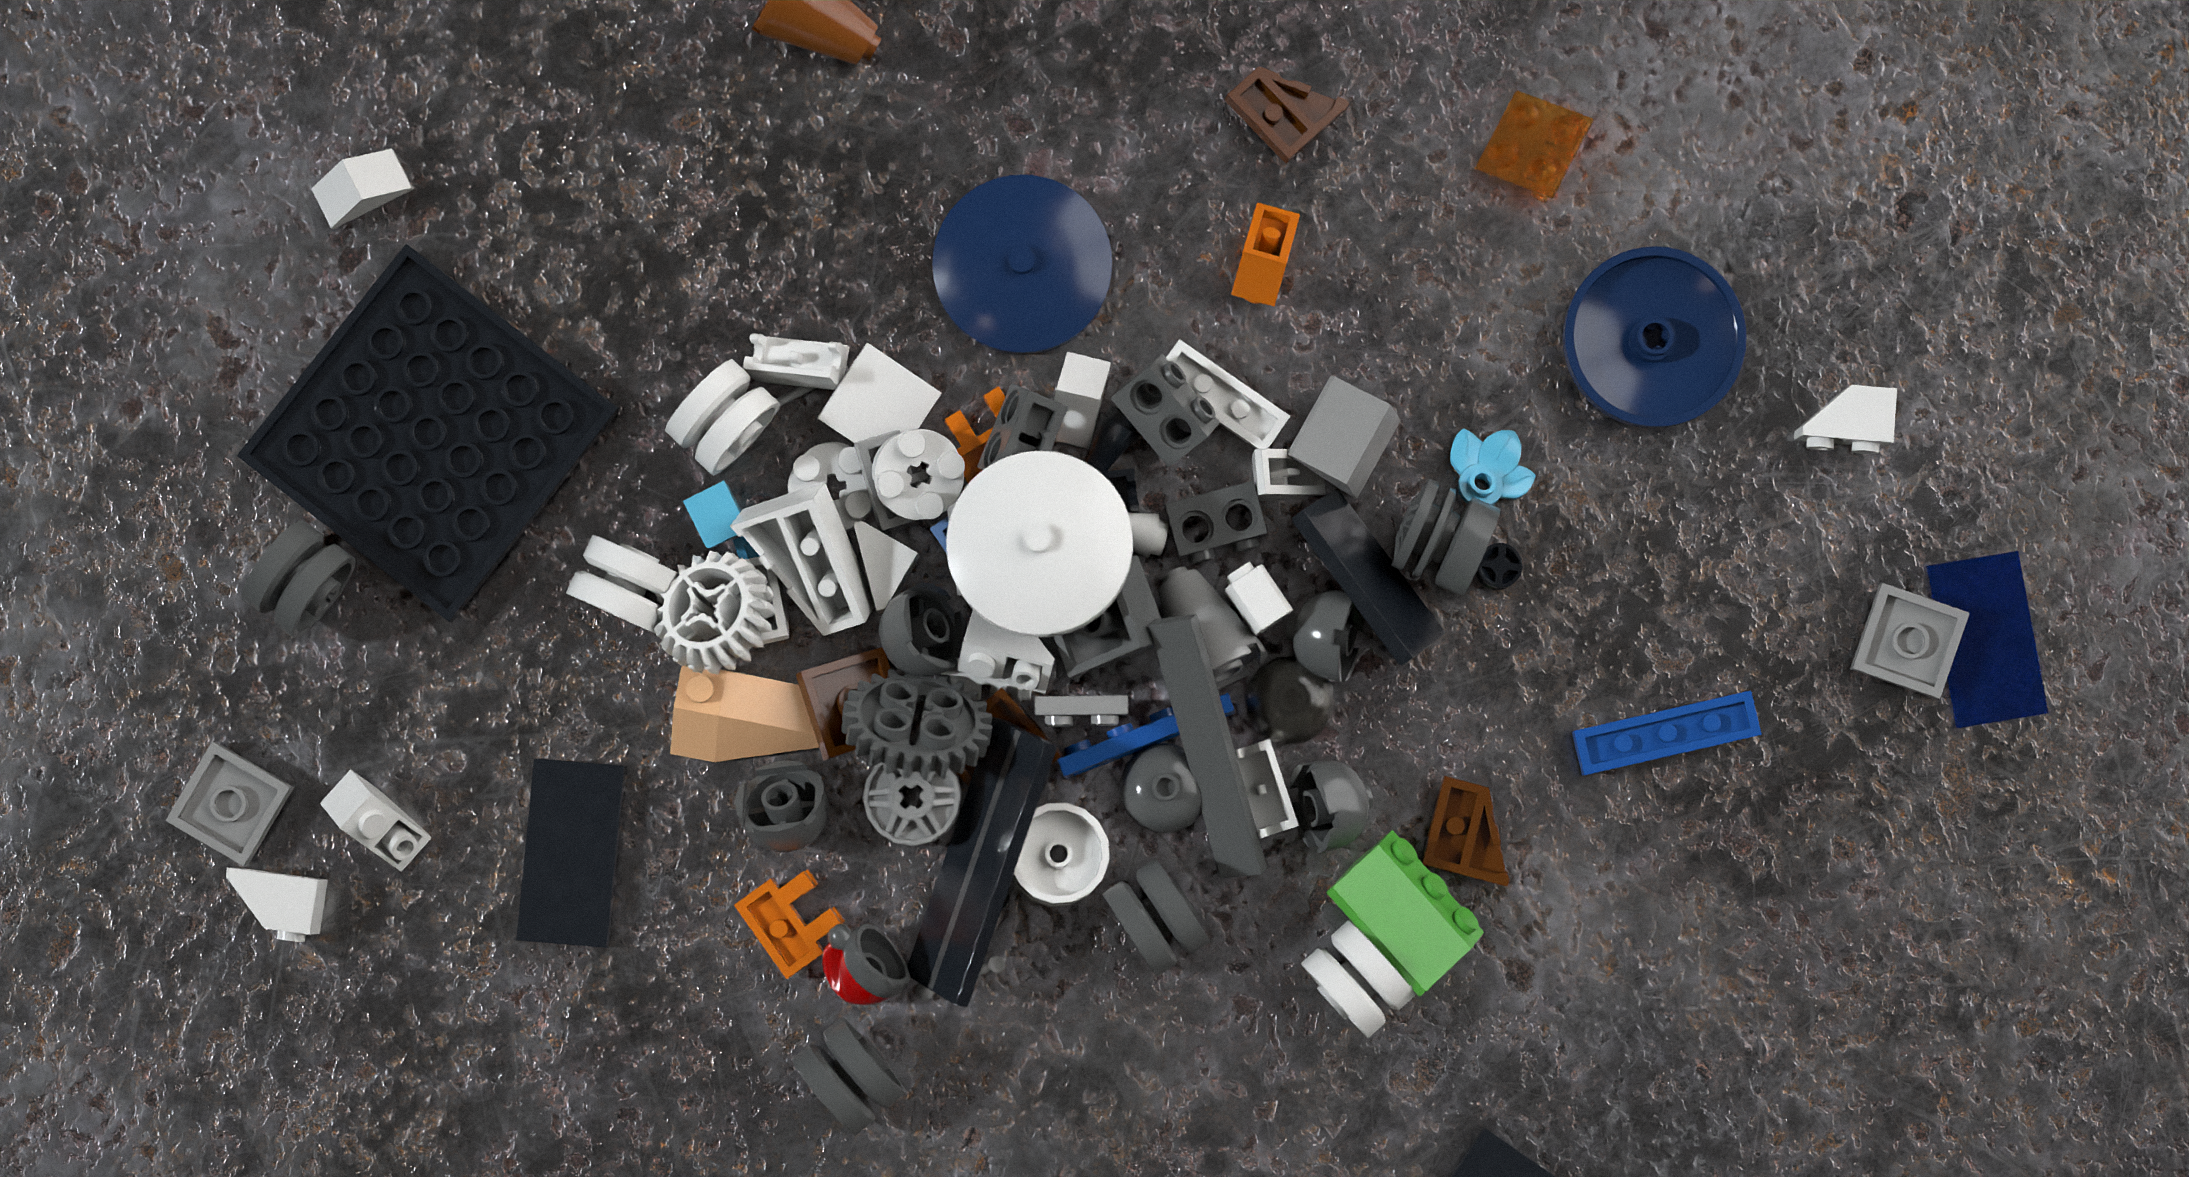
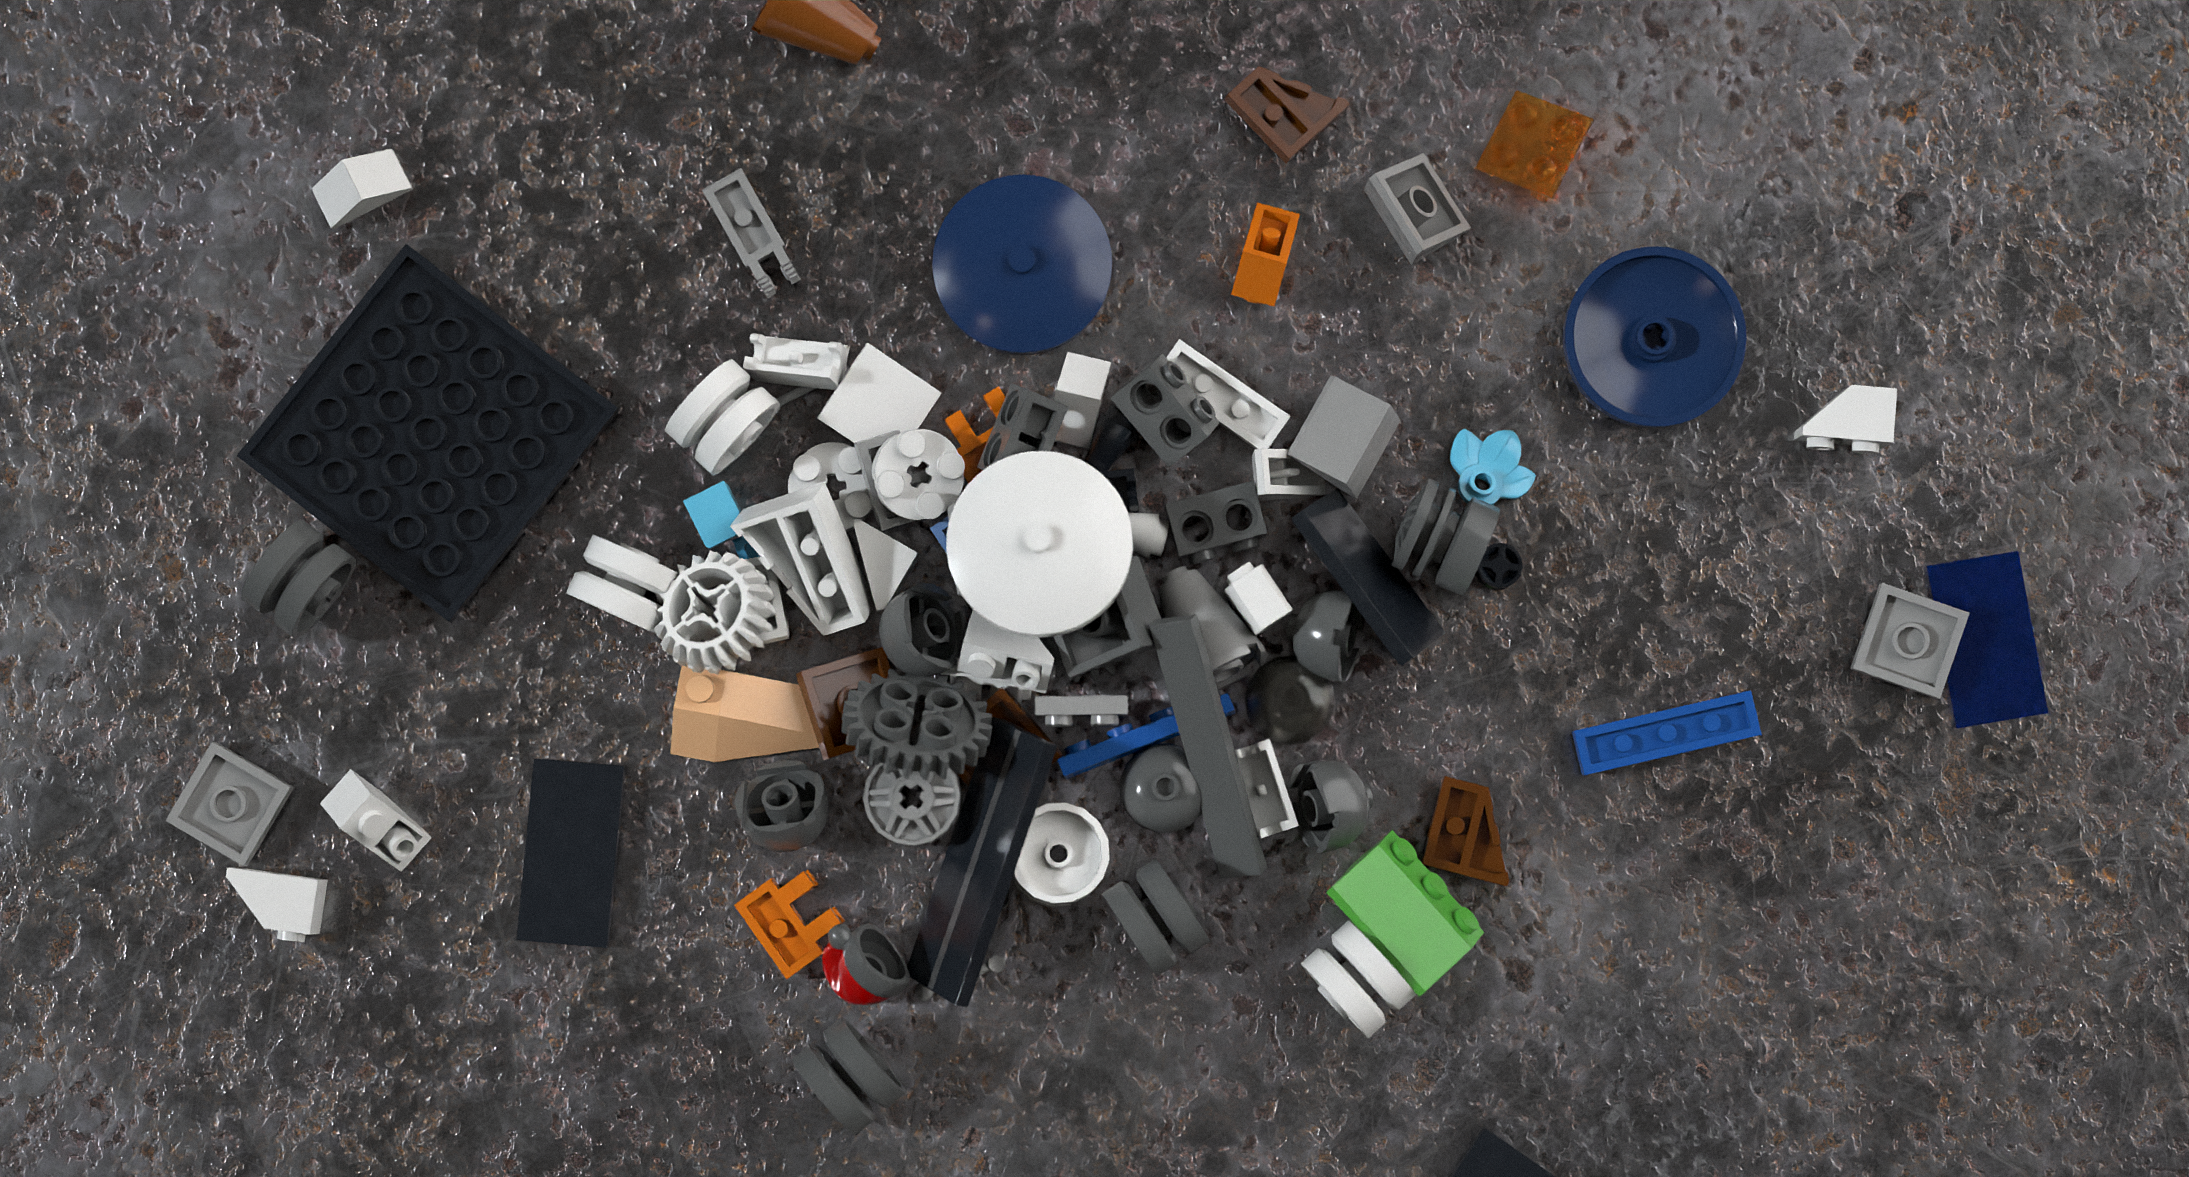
none -> light grey hinge [702,168,801,298]
none -> light grey slope [1364,153,1471,265]

